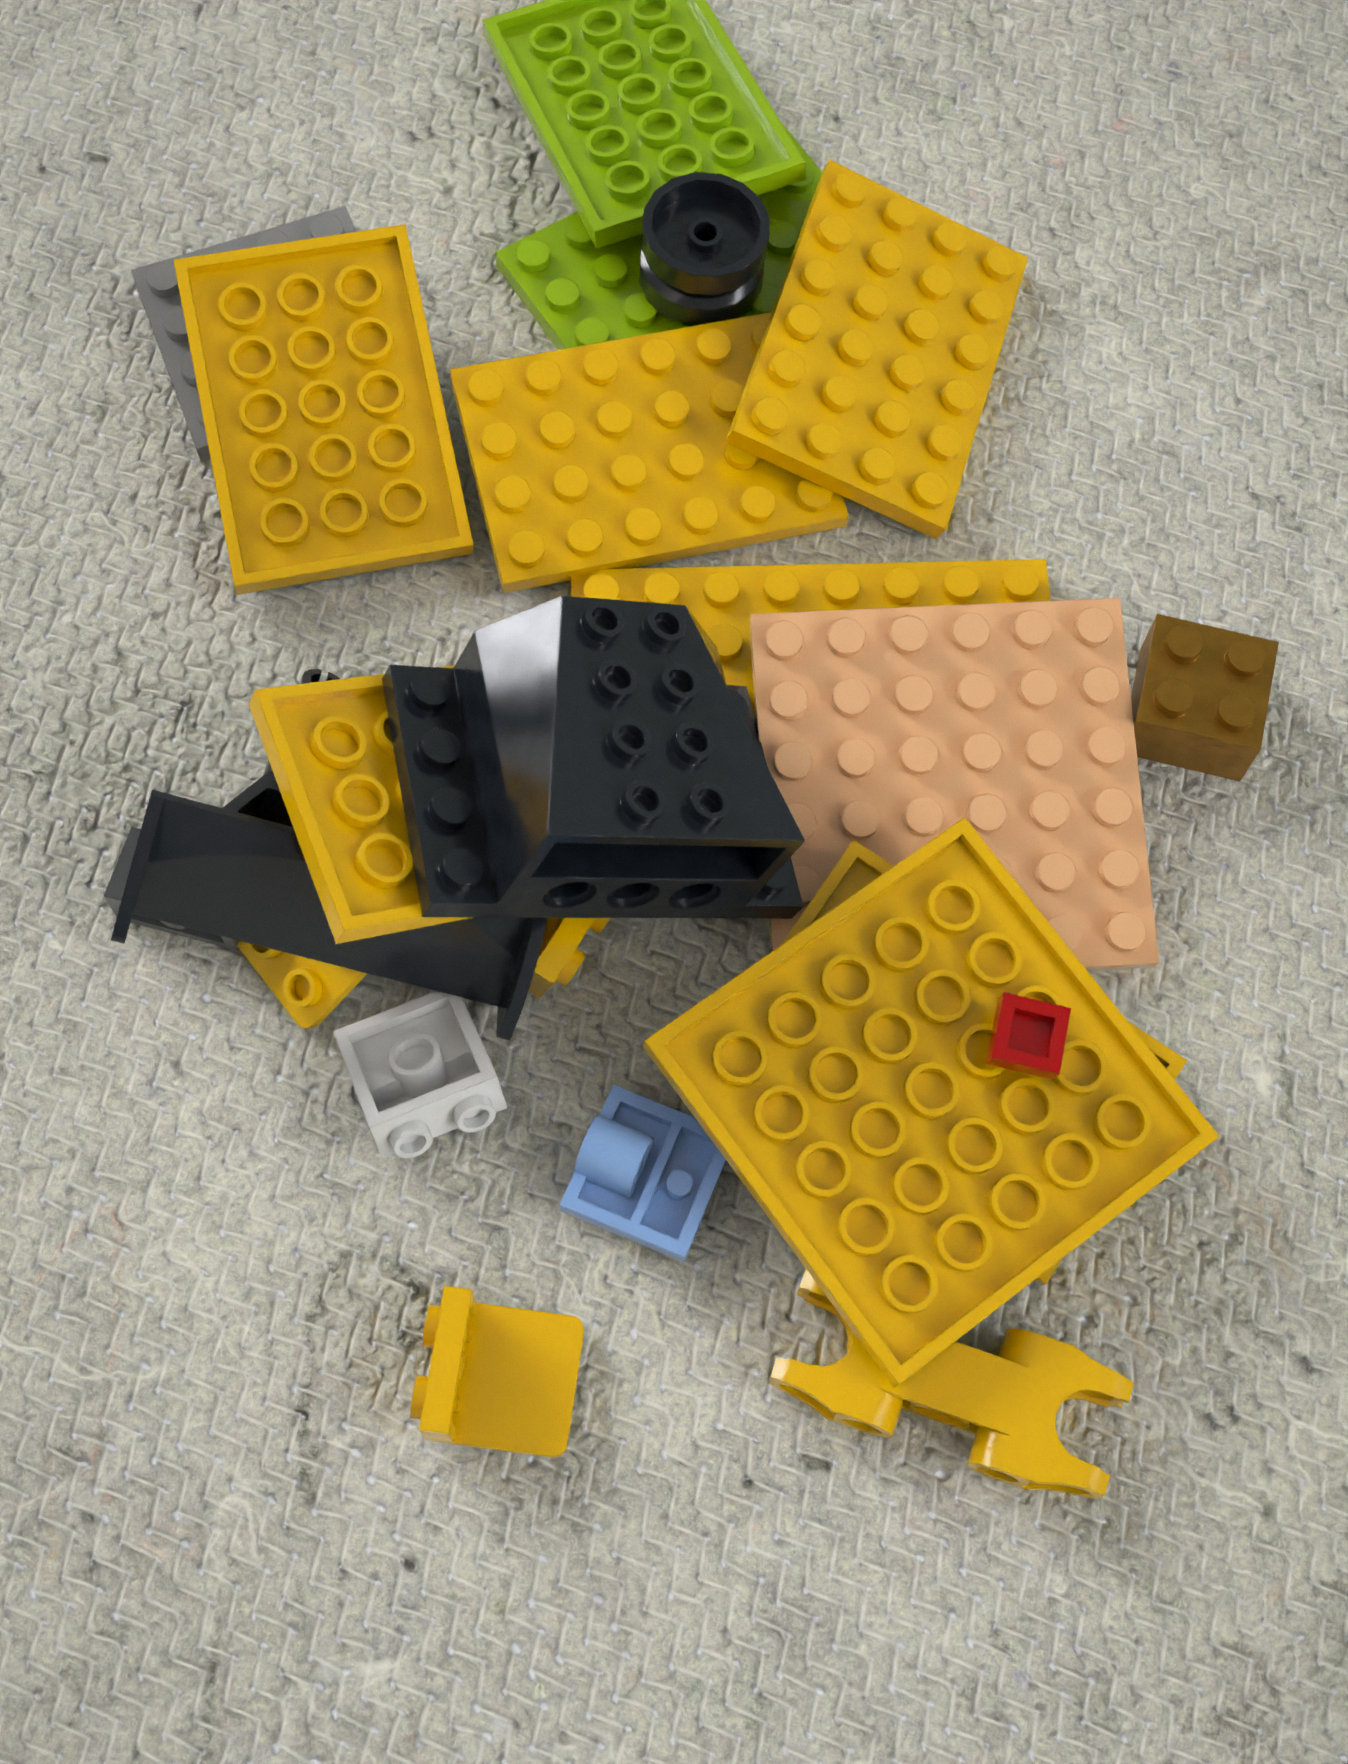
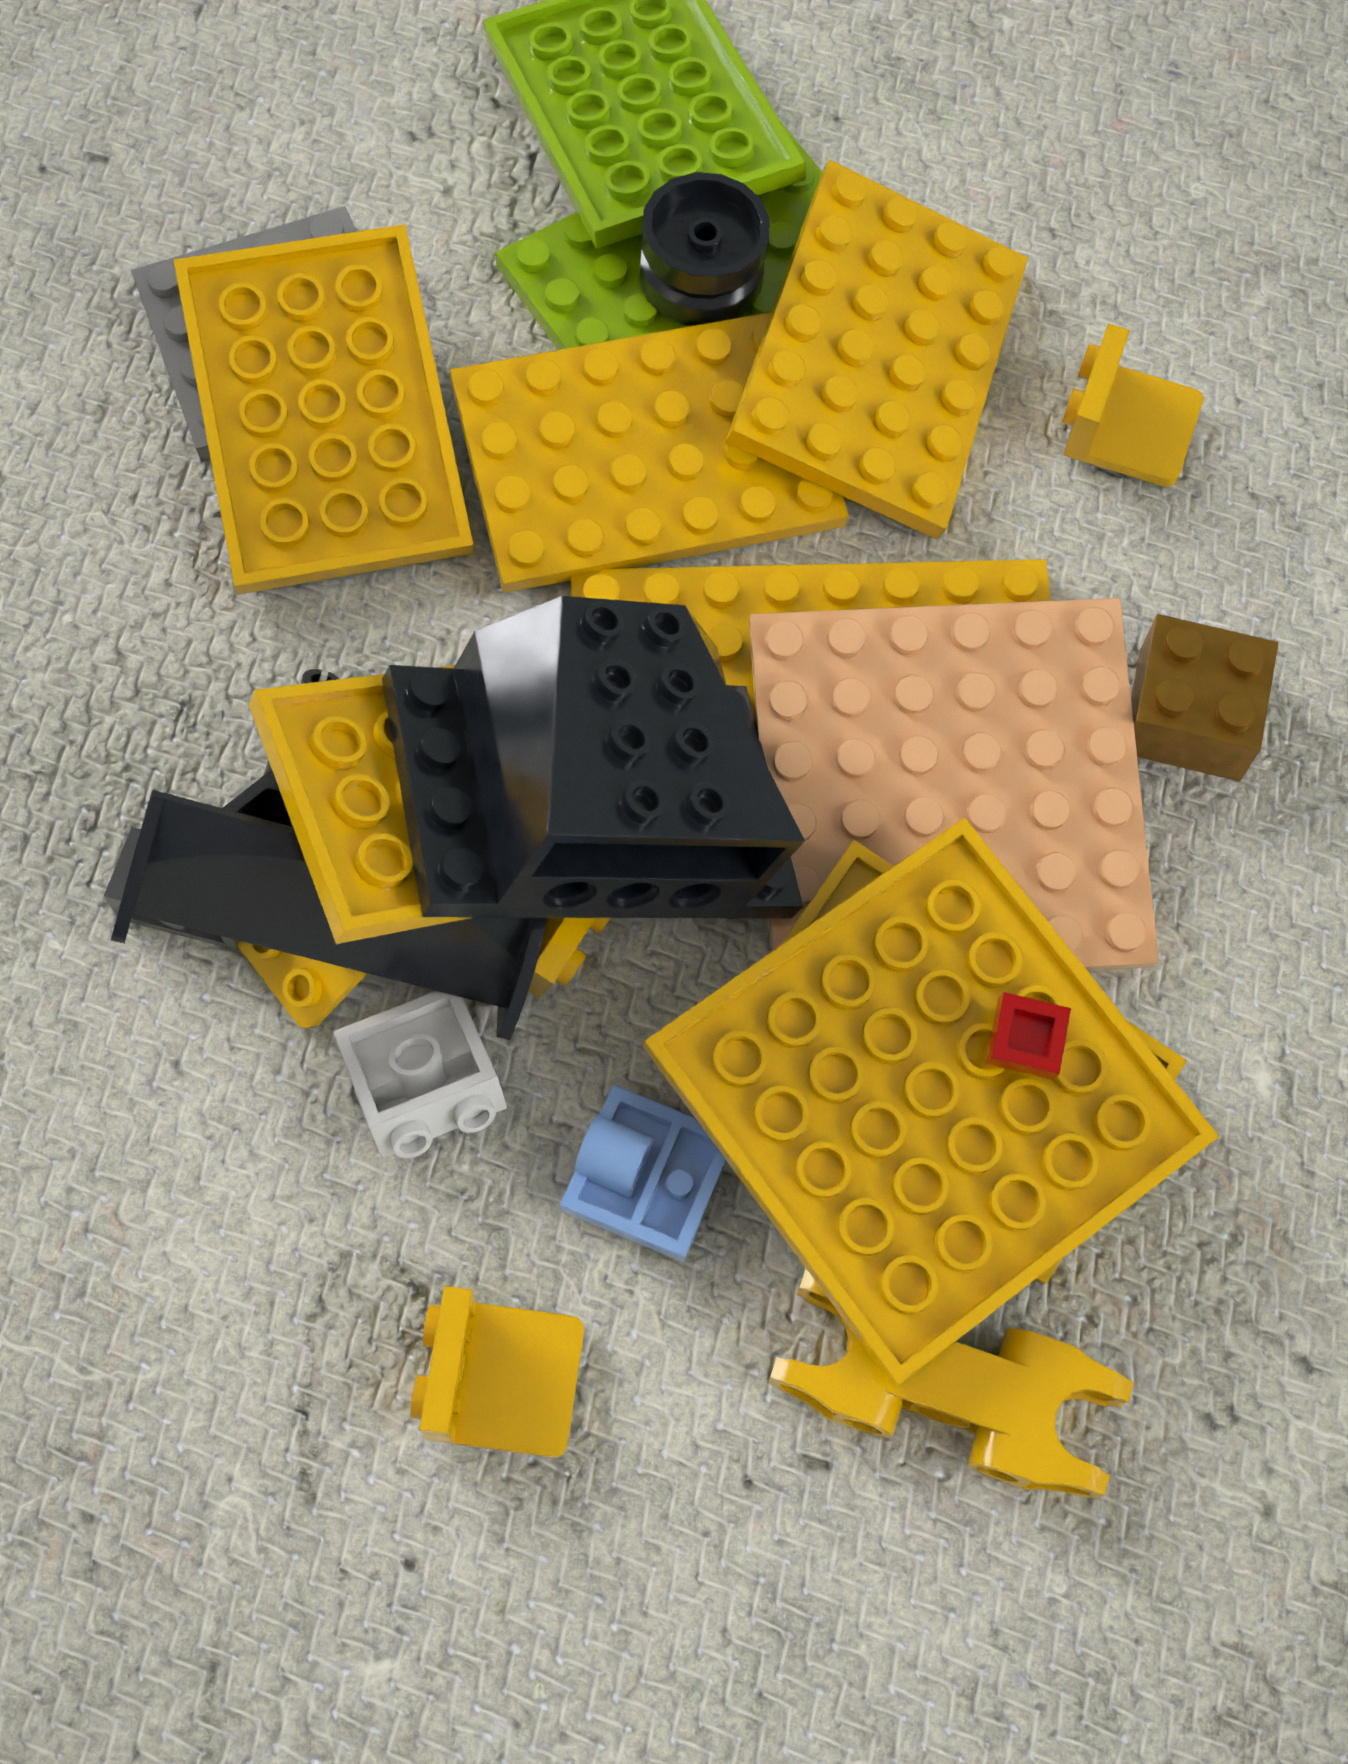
none -> yellow bracket [1062,323,1204,487]

